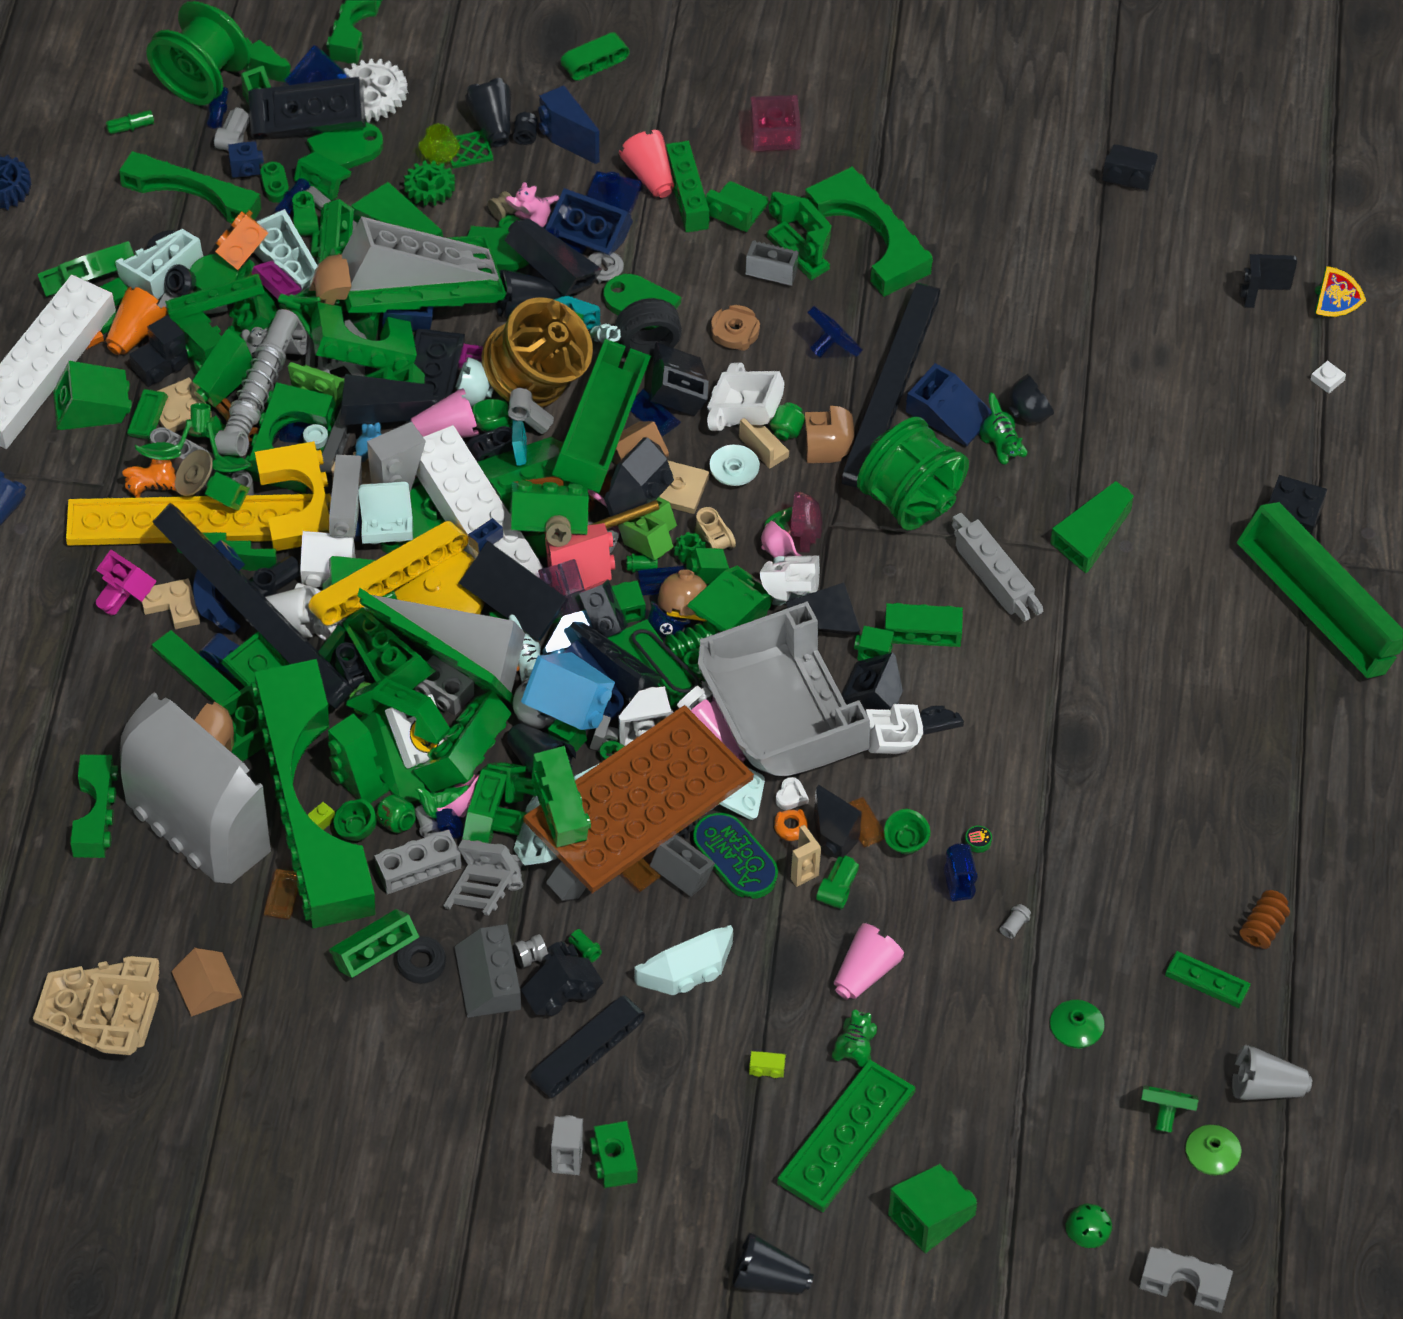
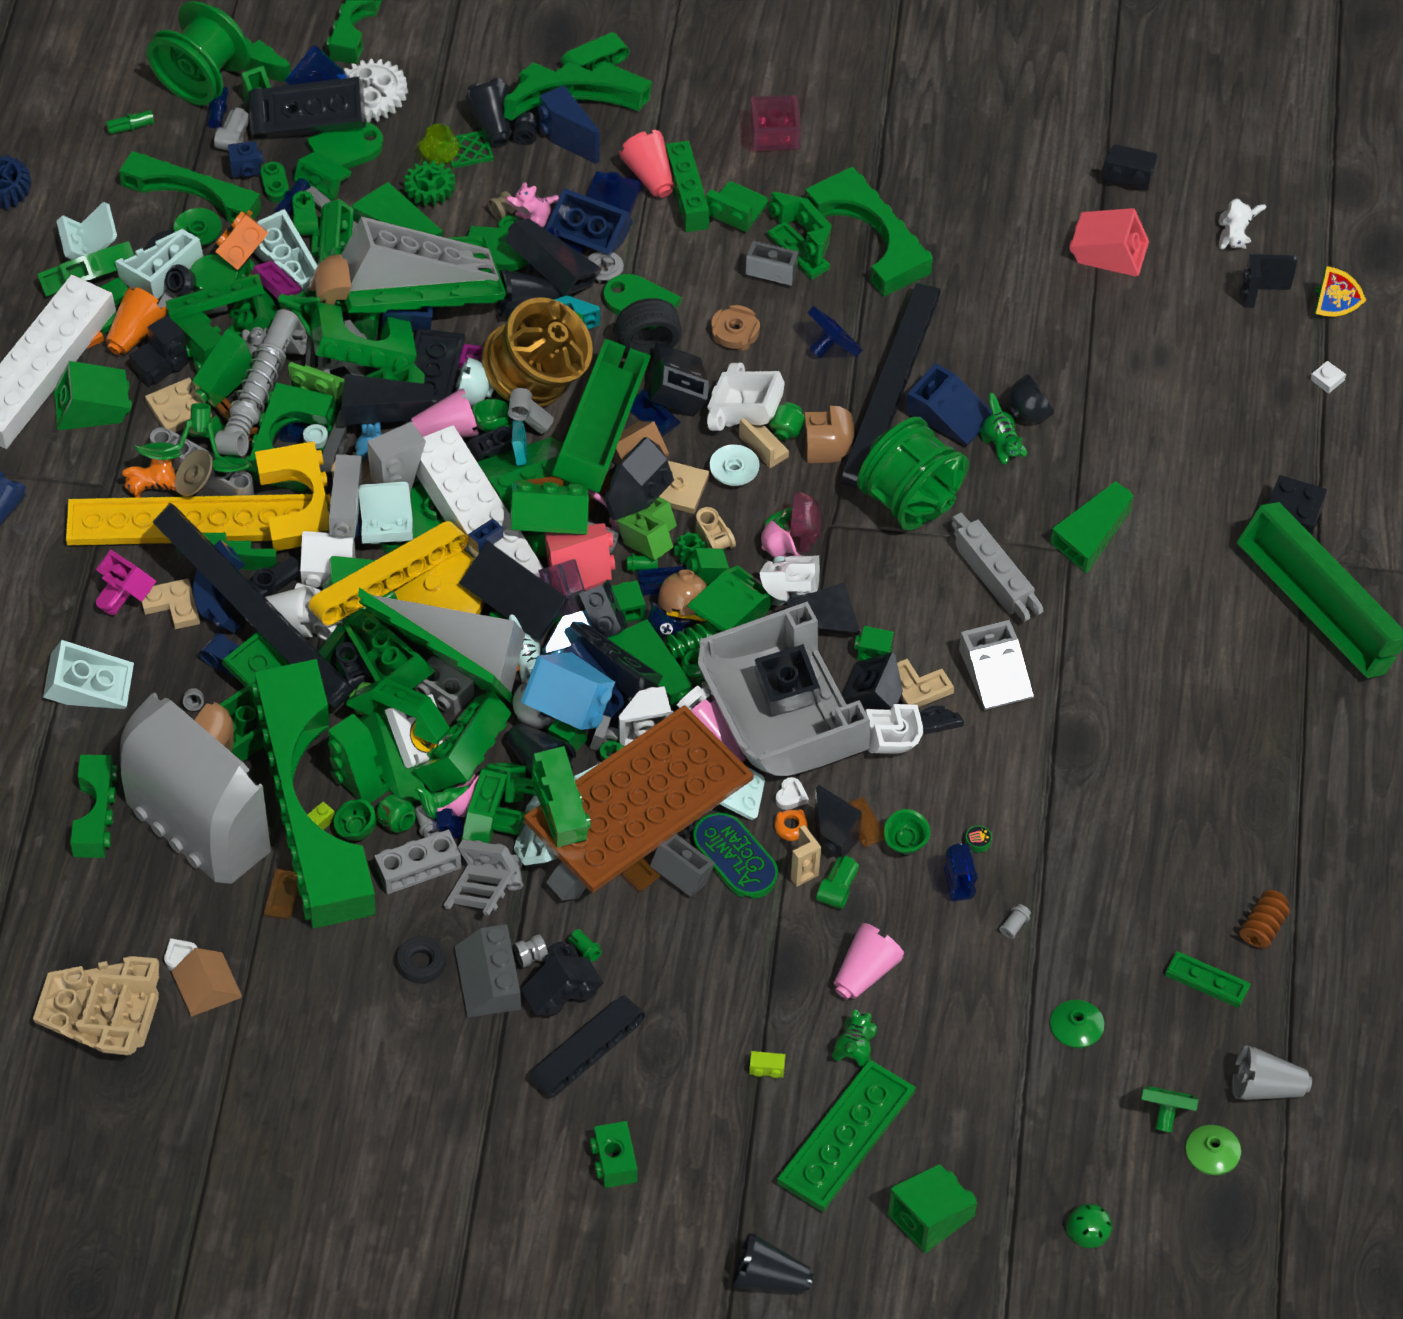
green tile [127,389,168,440] -> none
green tile [152,630,239,704] -> none
green brick [205,472,250,511] -> none
green brick [329,909,419,978] -> none
dark tan wheel [545,515,572,547] -> none
light grey brick [551,1115,583,1175] -> none
light aqua pin [590,324,621,343] -> none
pearl gold bar [590,500,660,529] -> none
black piece [632,629,699,693] -> none
light aqua wedge [634,925,733,995] -> none
green brick [885,603,963,647] -> none
light grey arch [1140,1247,1233,1313] -> none
none -> light aqua slope [43,640,134,709]
none -> light aqua bracket [57,202,117,260]
none -> white tile [164,938,197,971]
none -> green dish [174,208,222,246]
none -> light grey hinge [183,688,204,711]
none -> green arch [503,61,652,120]
none -> black brick [755,644,821,717]
none -> tan plate [897,659,954,708]
none -> slope [959,620,1033,710]
none -> coral slope [1070,208,1149,276]
none -> white animal [1219,199,1266,249]

